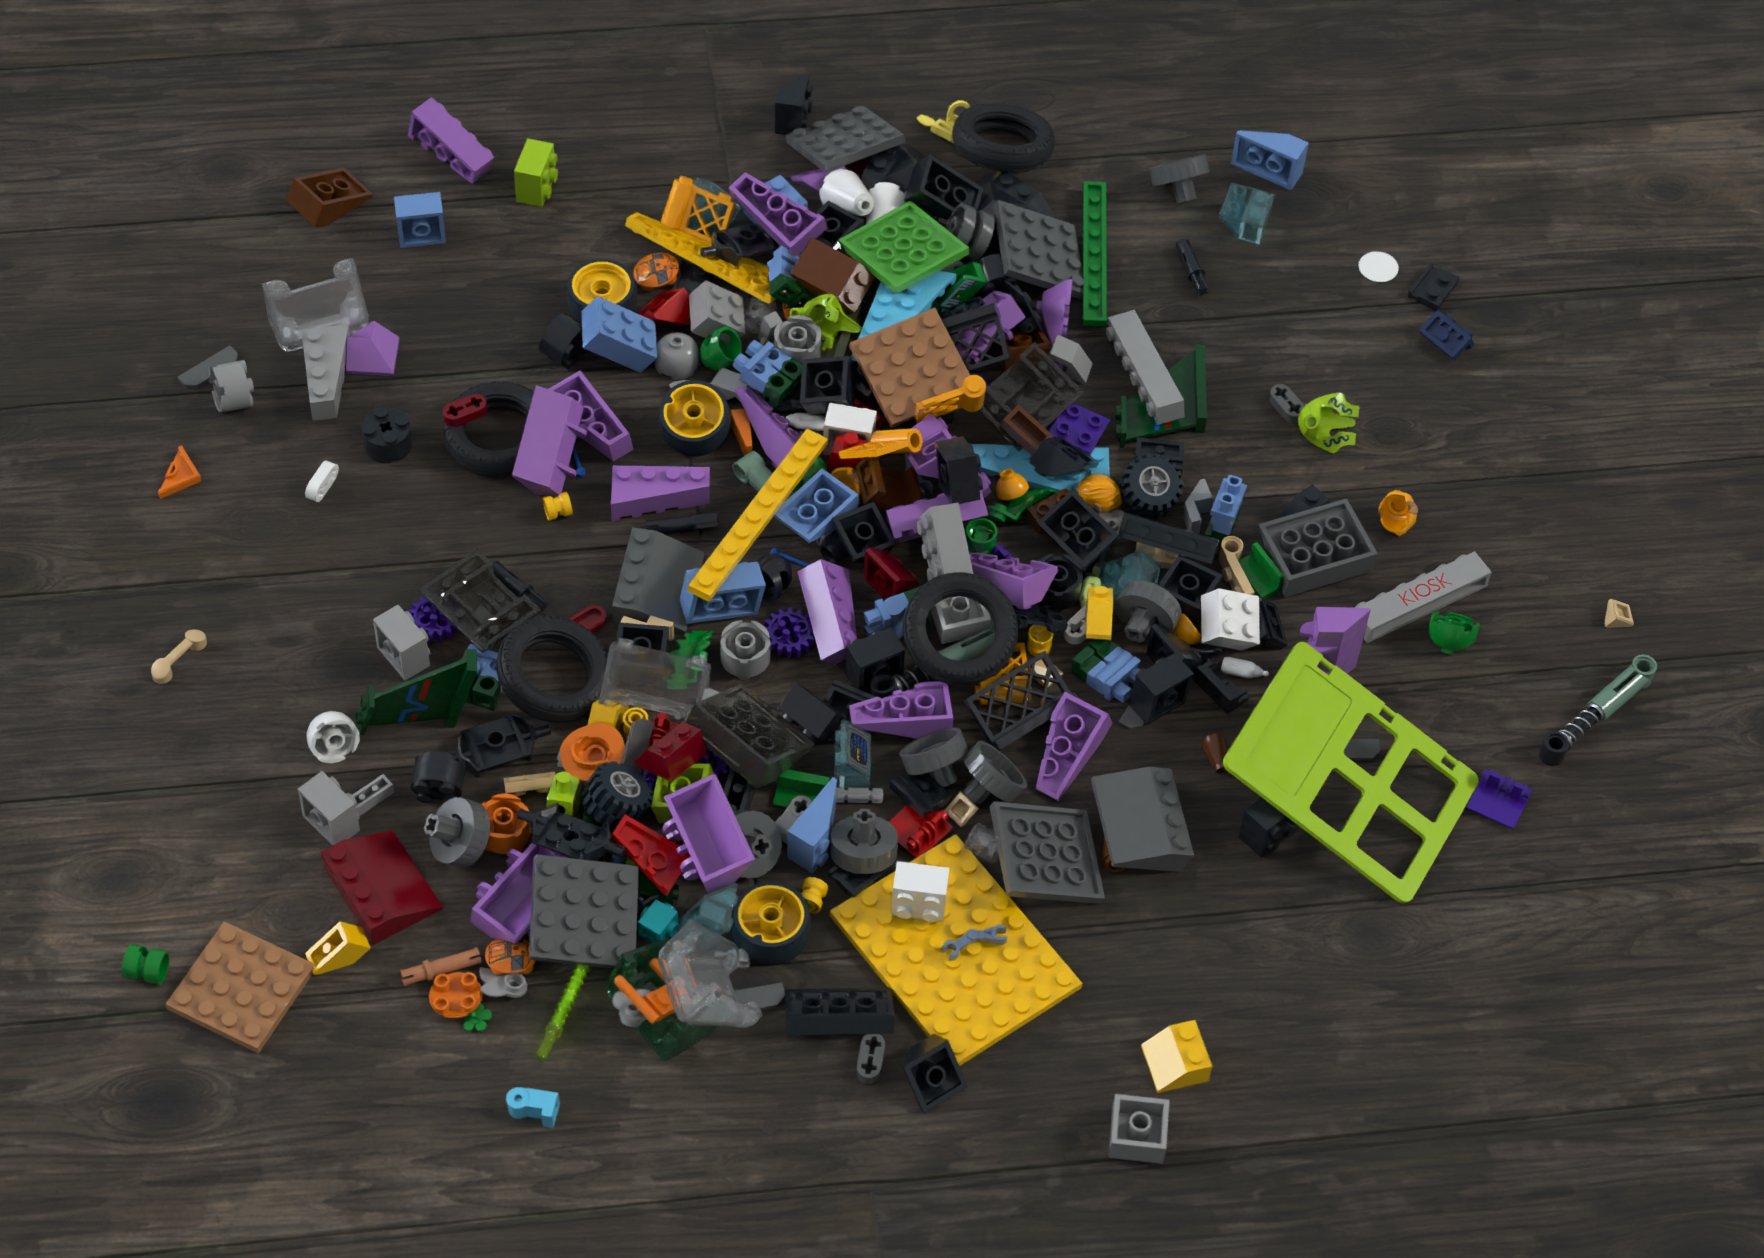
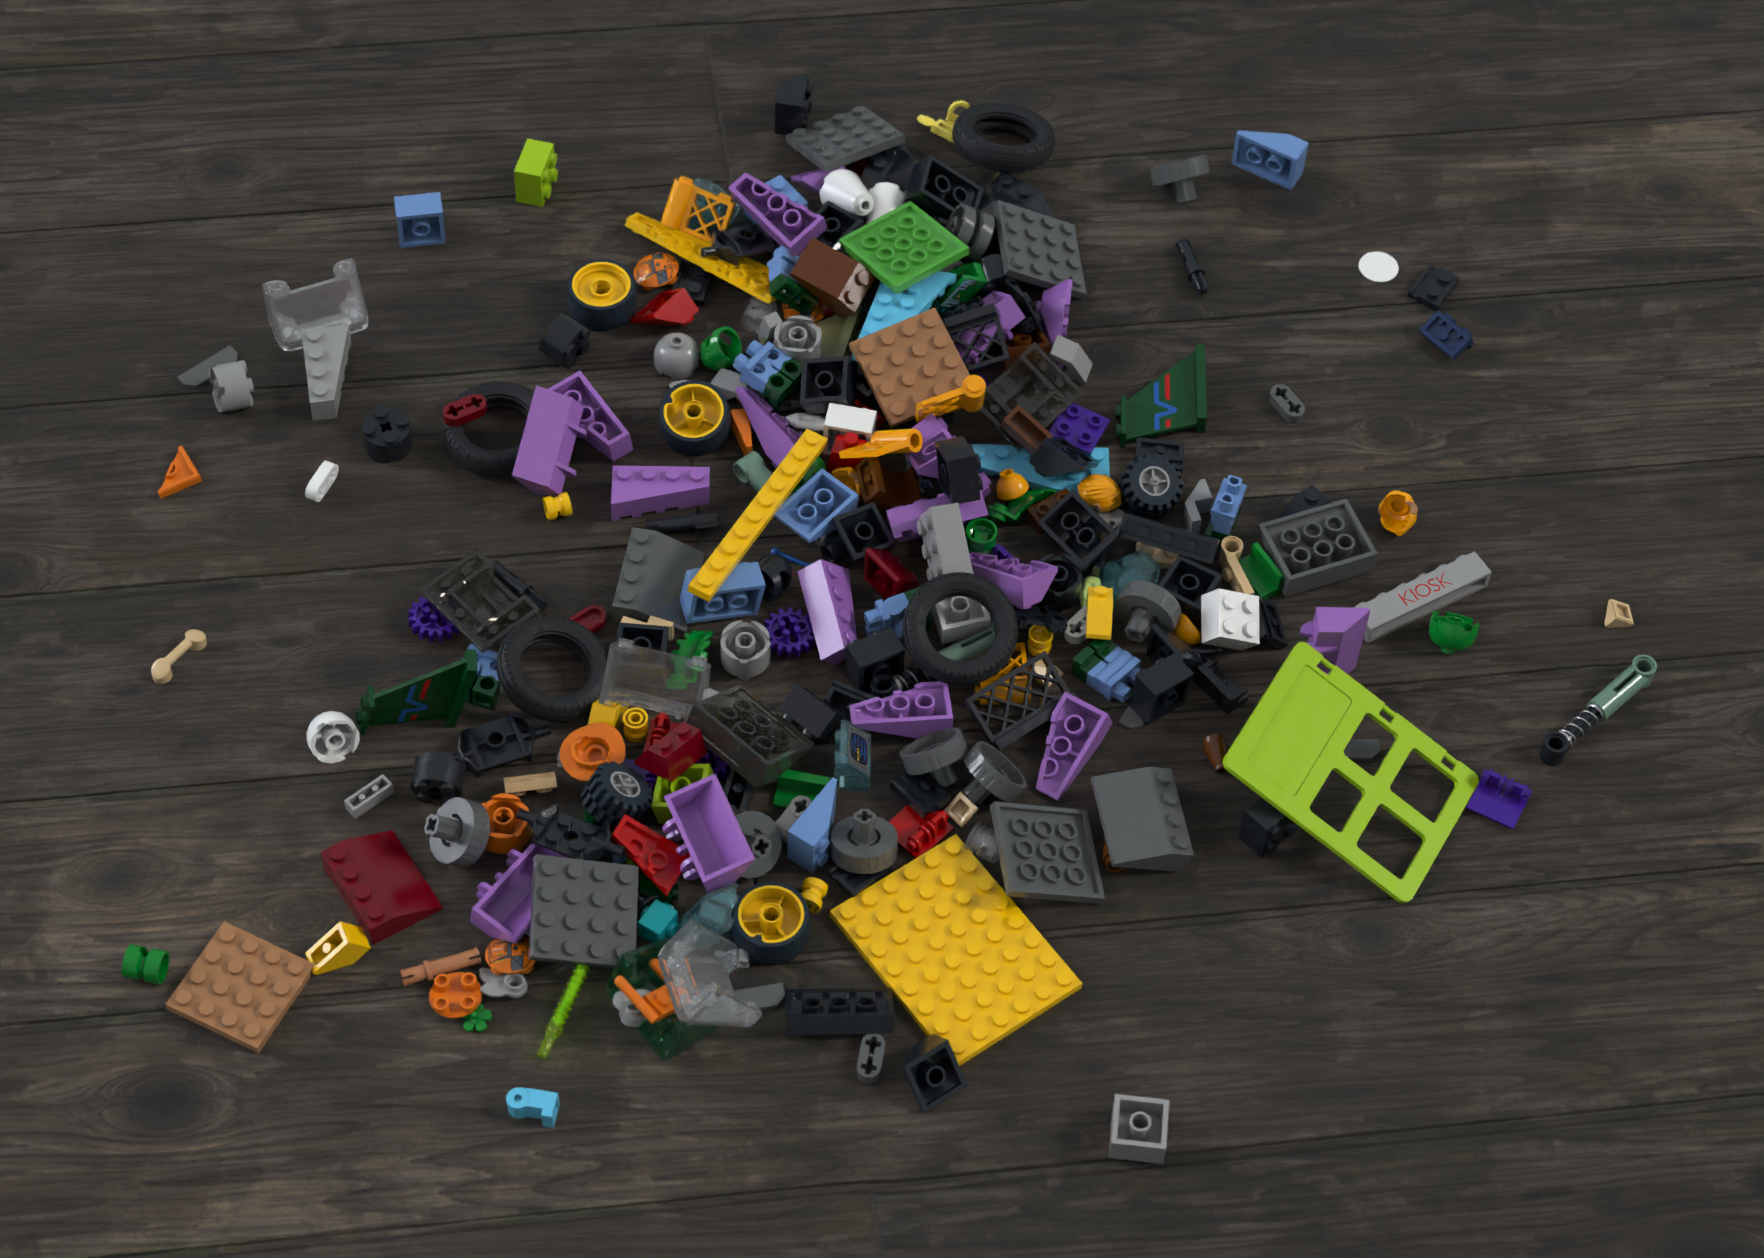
reddish brown slope [286,167,373,227] -> none
light grey brick [298,771,360,845] -> none
medium lavender slope [346,321,400,376] -> none
light grey brick [373,605,431,681] -> none
medium lavender wedge [408,97,494,184] -> none
lime torso [546,771,581,818] -> none
blue hinge [572,439,585,478] -> none
medium blue brick [581,296,657,373] -> none
dark grey piece [621,718,654,774] -> none
light grey brick [689,281,745,345] -> none
lime piece [790,294,862,352] -> none
light grey axle [836,787,883,803] -> none
white brick [891,861,949,922] -> none
sand blue piece [942,925,1007,961] -> none
green plate [1083,181,1107,327] -> none
light grey brick [1106,310,1185,425] -> none
yellow slope [1141,1020,1212,1093] -> none
clear light blue slope [1219,182,1275,244] -> none
white piece [1221,657,1269,679] -> none
lime piece [1298,393,1360,453] -> none

